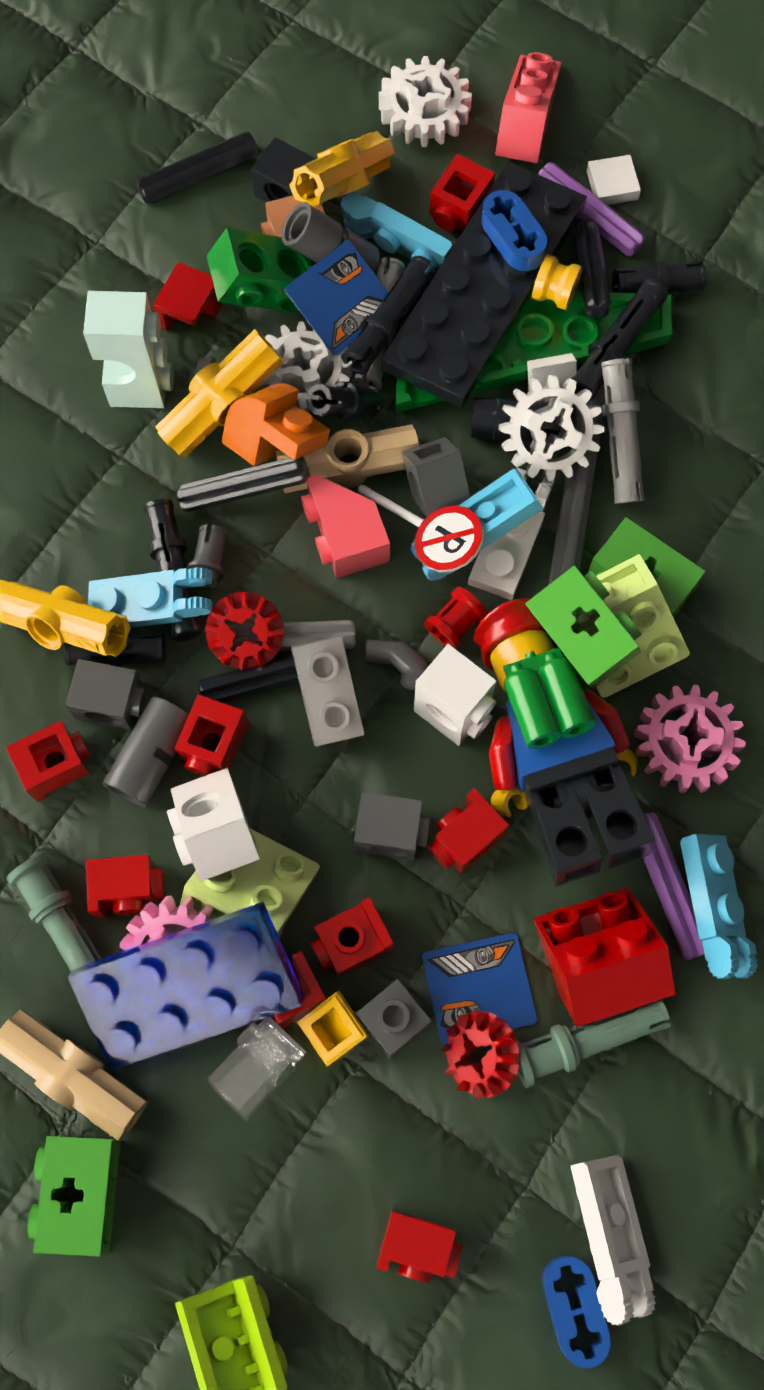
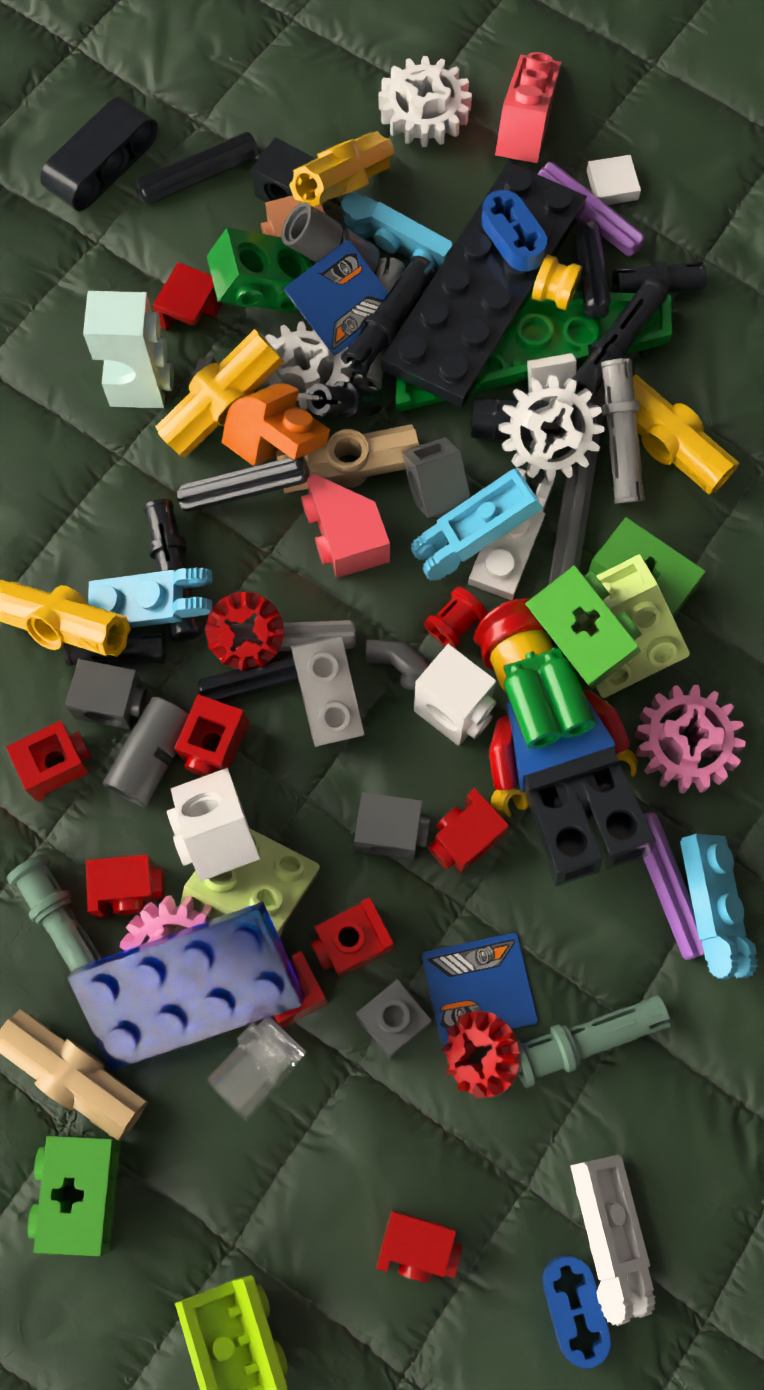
dark grey pin [187,524,229,589] -> none
yellow slope [297,991,369,1067] -> none
piece [358,485,484,572] -> none
red brick [429,154,495,232] -> none
red slope [533,887,676,1028] -> none
none -> black beam [40,96,158,212]
none -> yellow piece [632,374,739,495]

